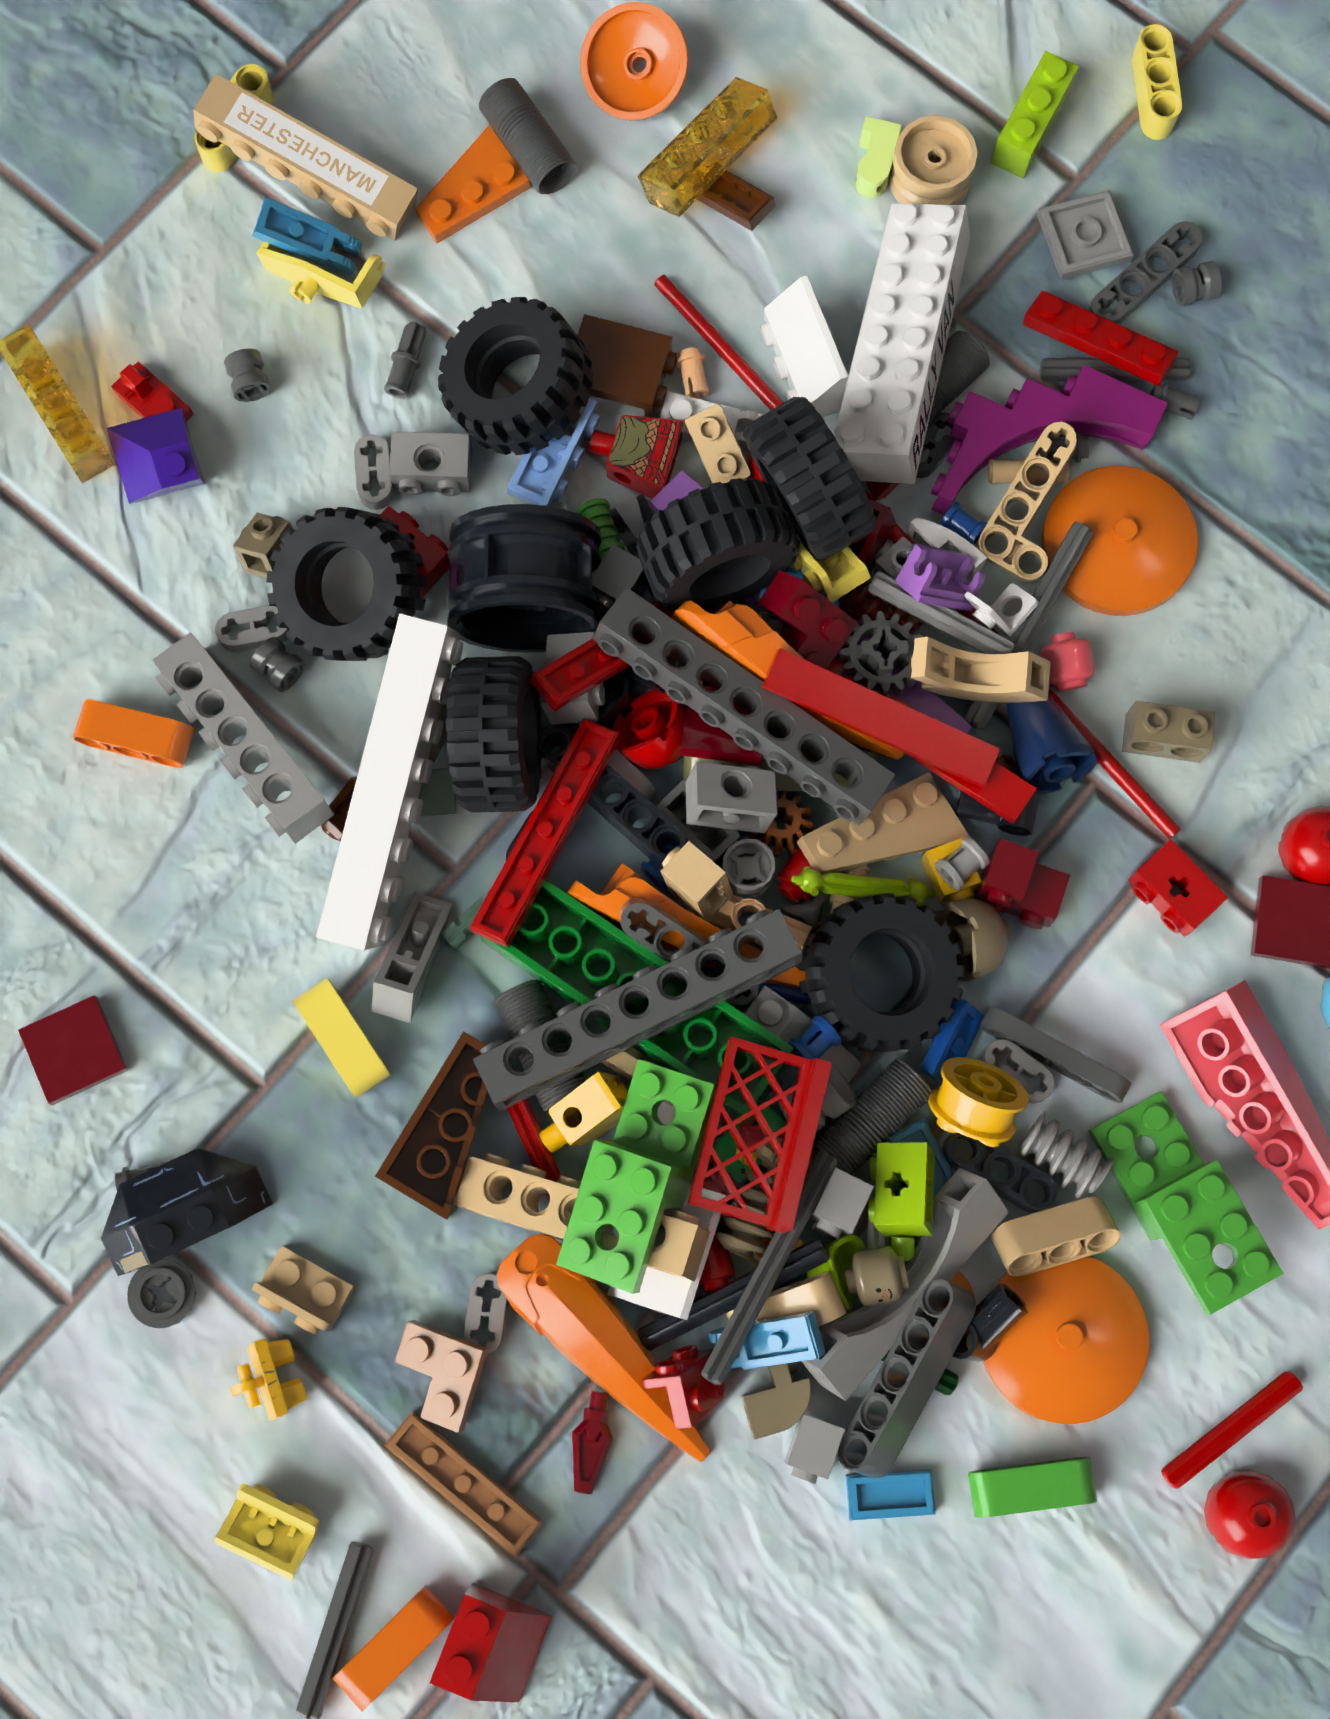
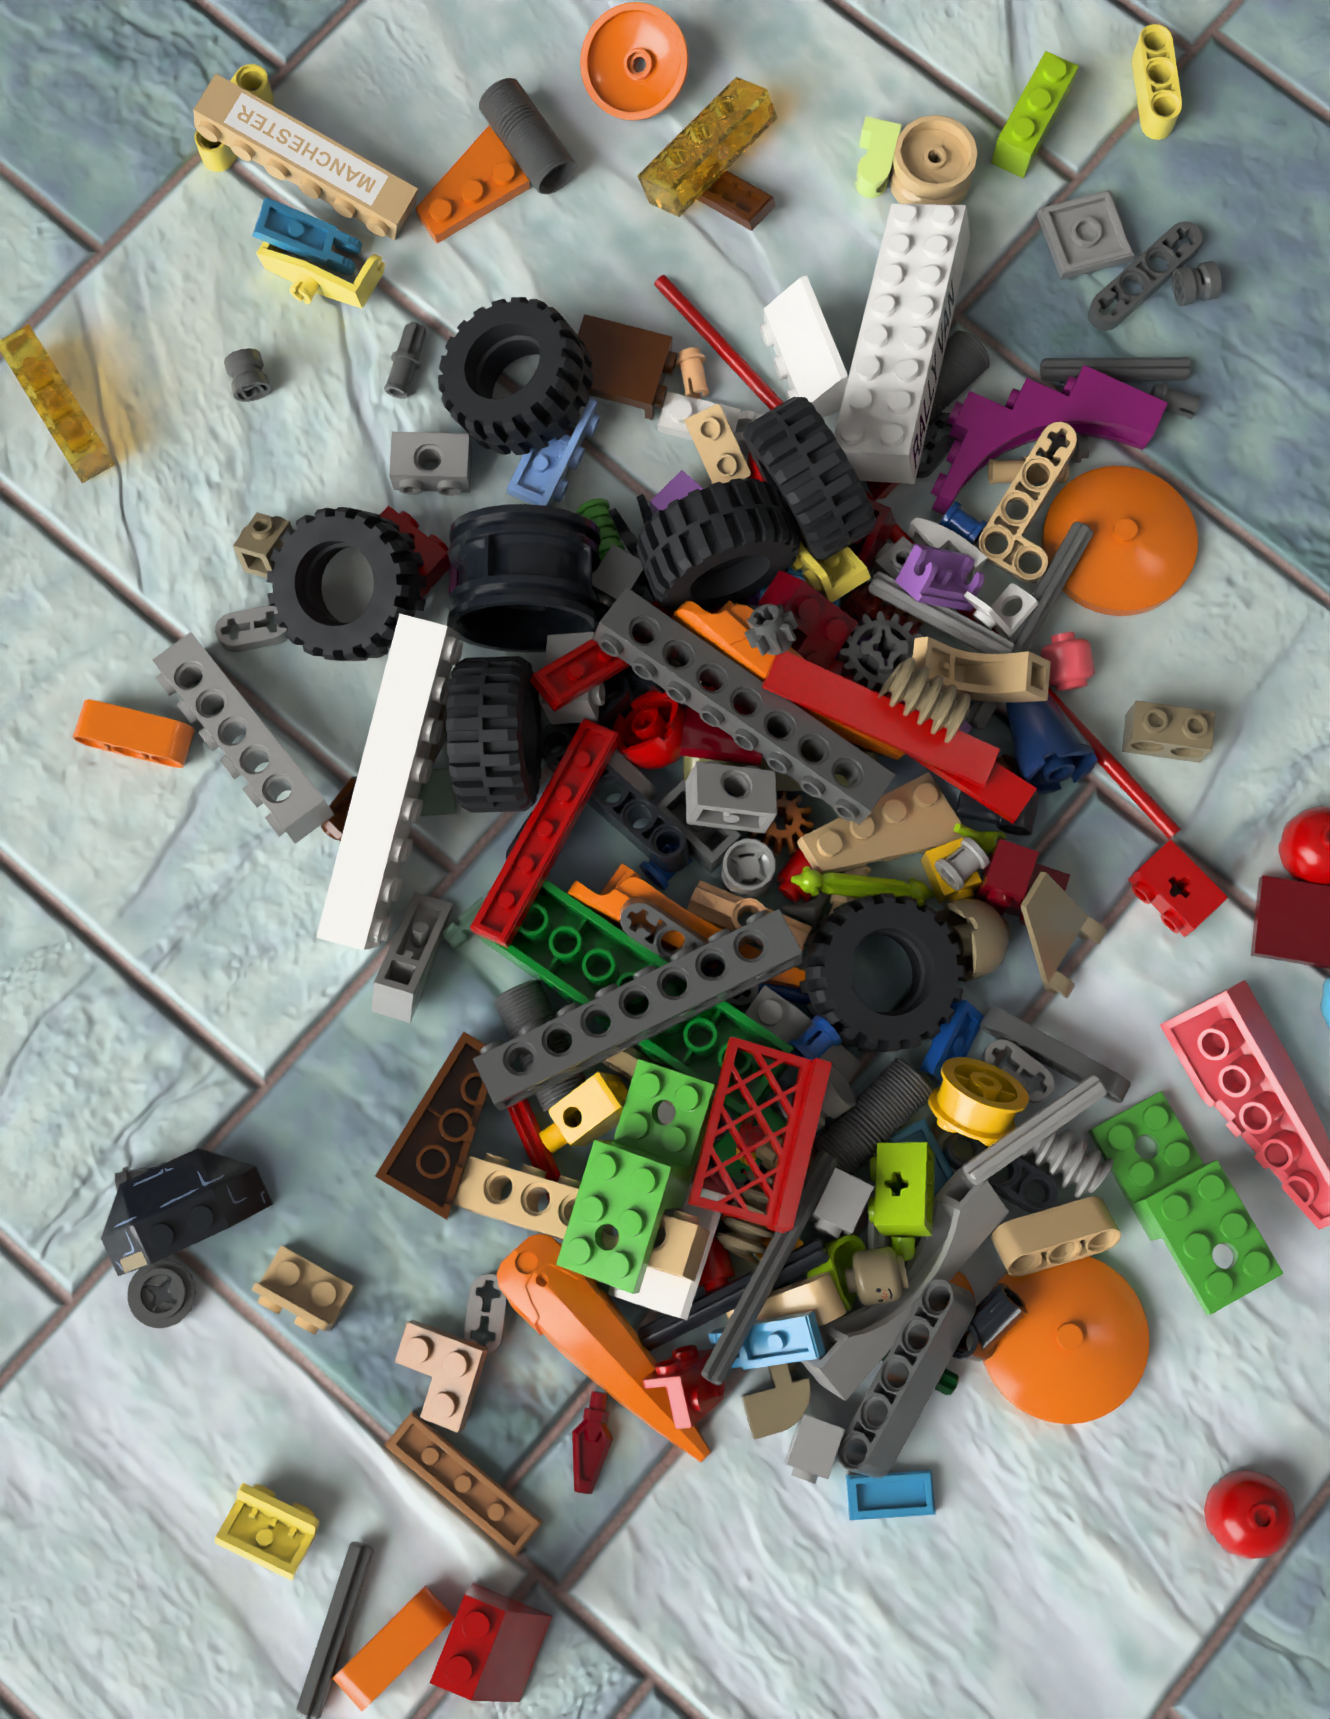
dark red tile [18,995,128,1105] -> none
dark purple slope [106,408,205,504] -> none
red hinge [111,361,194,422] -> none
yellow hips [230,1338,307,1421] -> none
dark grey wheel [249,637,306,692] -> none
light yellow beam [293,978,391,1098] -> none
light grey beam [354,434,393,510] -> none
torso [589,415,684,499] -> none
tan brick [660,841,733,922] -> none
bright green beam [968,1457,1097,1517] -> none
red plate [1023,290,1179,386] -> none
red axle [1161,1371,1303,1489] -> none
none -> dark grey gear [744,604,798,655]
none -> dark tan piece [878,657,971,743]
none -> lime hand [953,823,1006,855]
none -> light grey axle [962,1075,1107,1186]
none -> dark tan flag [1020,872,1107,998]

